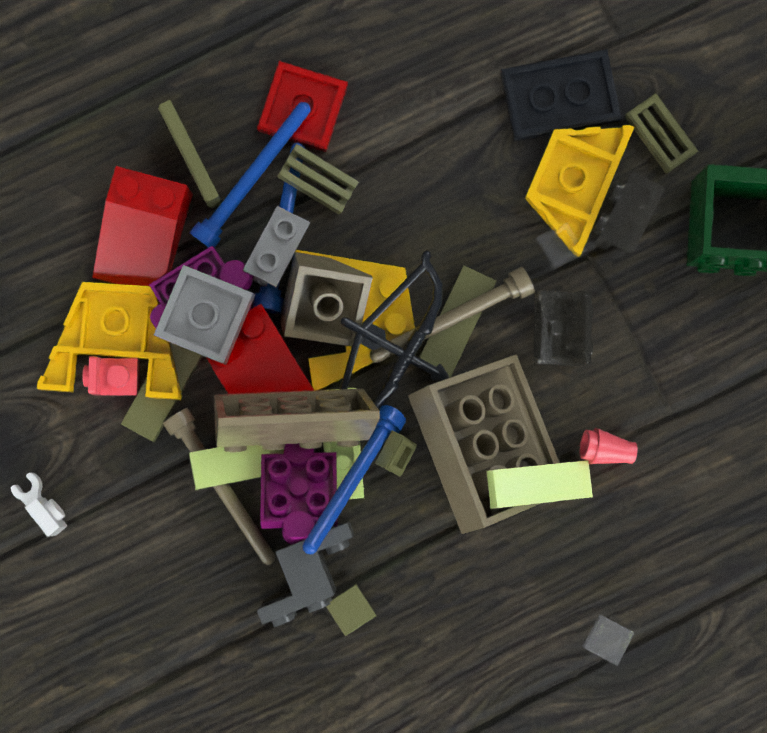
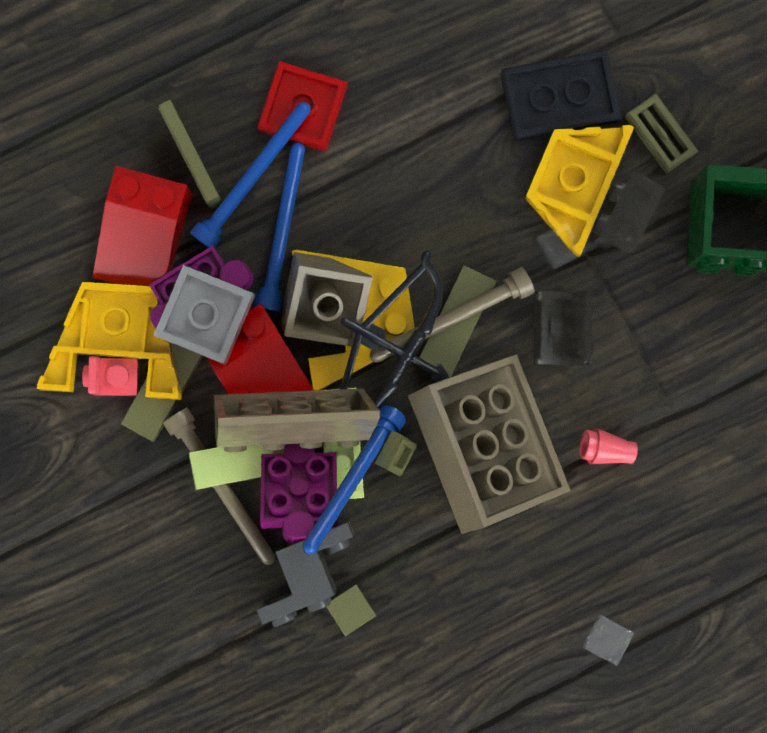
white plate [11,472,67,537] -> none
light grey hinge [243,206,310,287] -> none
olive tile [277,144,359,214] -> none
yellowish green tile [486,460,593,509] -> none

